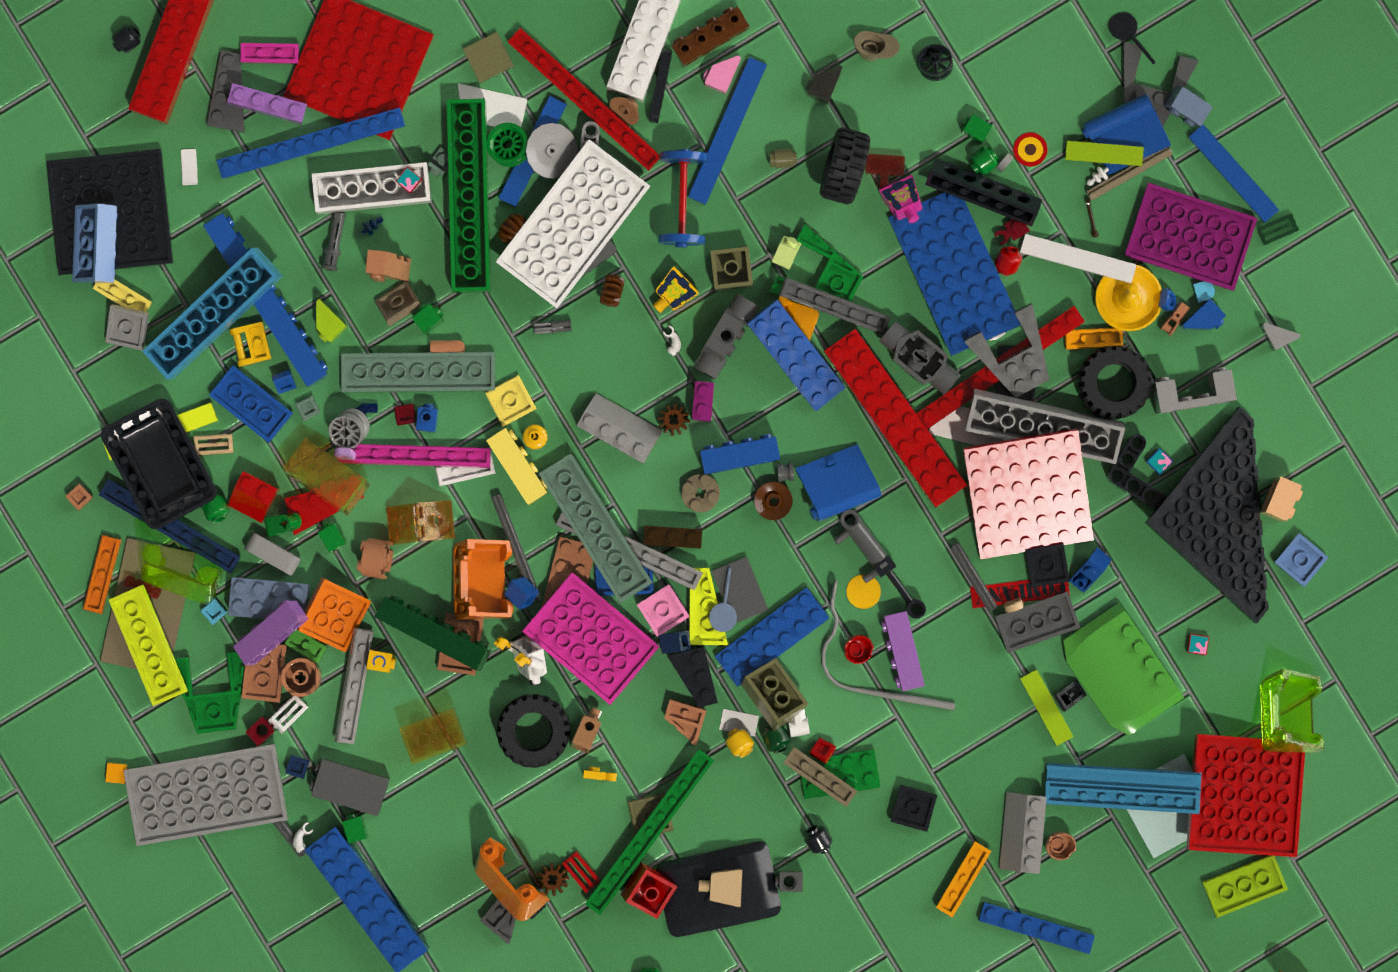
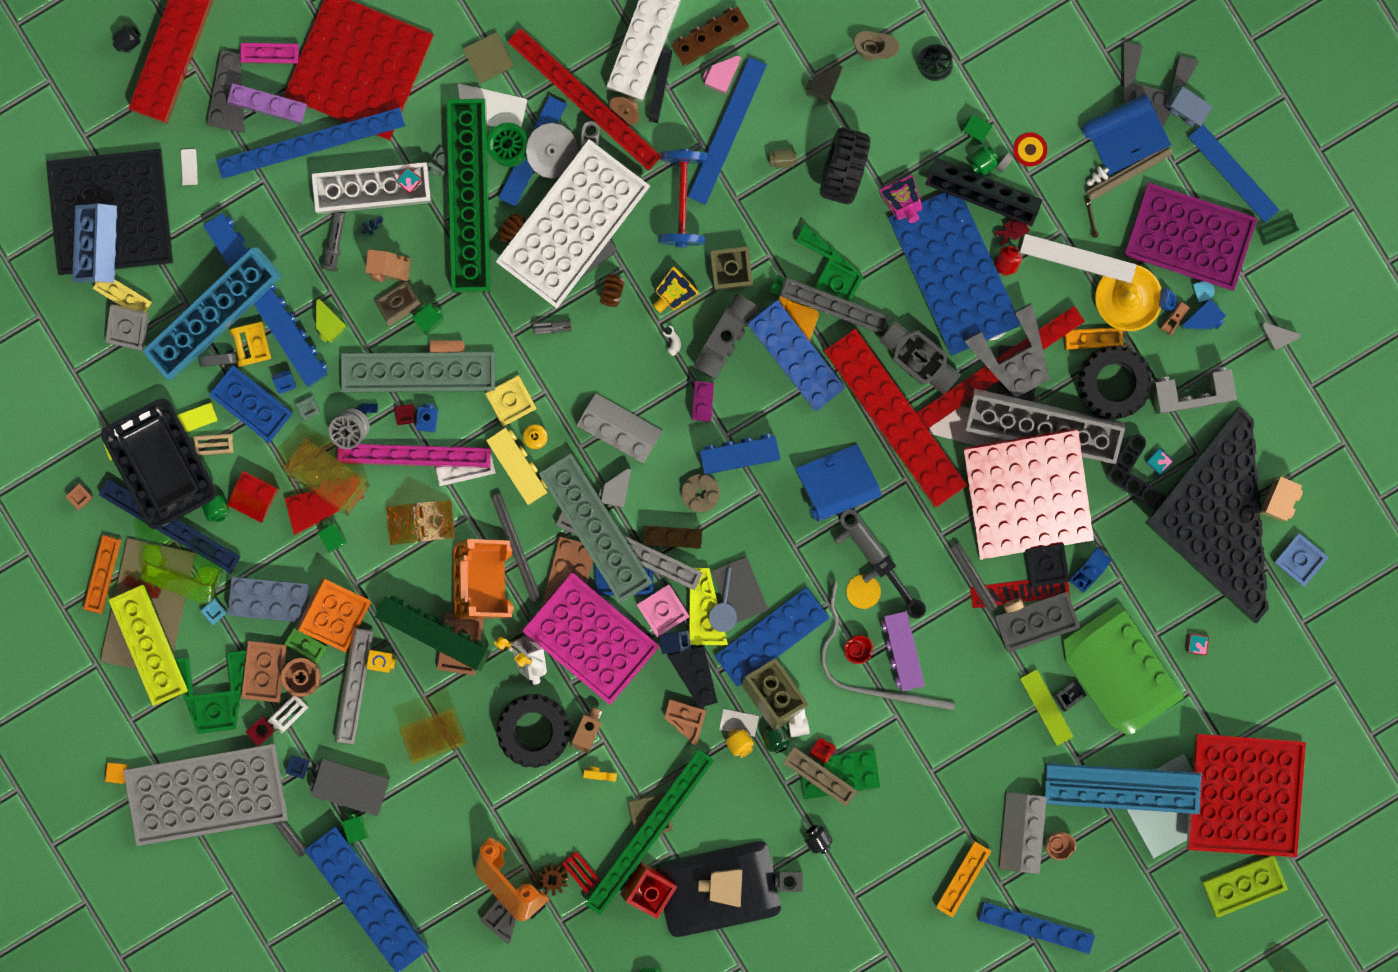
medium lavender brick [233,600,308,665] -> none
light grey beam [244,532,301,576] -> none
green piece [264,513,302,537] -> none
white arm [293,823,313,853] -> none
lavender tile [334,448,356,460] -> none
nougat brick [357,538,393,579] -> none
blue brick [504,577,539,610] -> none
reddish brown gear [657,403,690,436] -> none
reddish brown dish [754,482,793,520] -> none
yellowish green brick [772,236,801,270] -> none
dark grey wheel [777,462,794,482] -> none
clear red plate [865,154,905,189] -> none
black plate [890,784,937,832] -> none
lime tile [1065,141,1144,166] -> none
black piece [1109,12,1156,64] -> none
clear neon green windscreen [1260,669,1324,753] -> none
none -> dark grey beam [199,354,236,367]
none -> light grey slope [599,469,631,508]

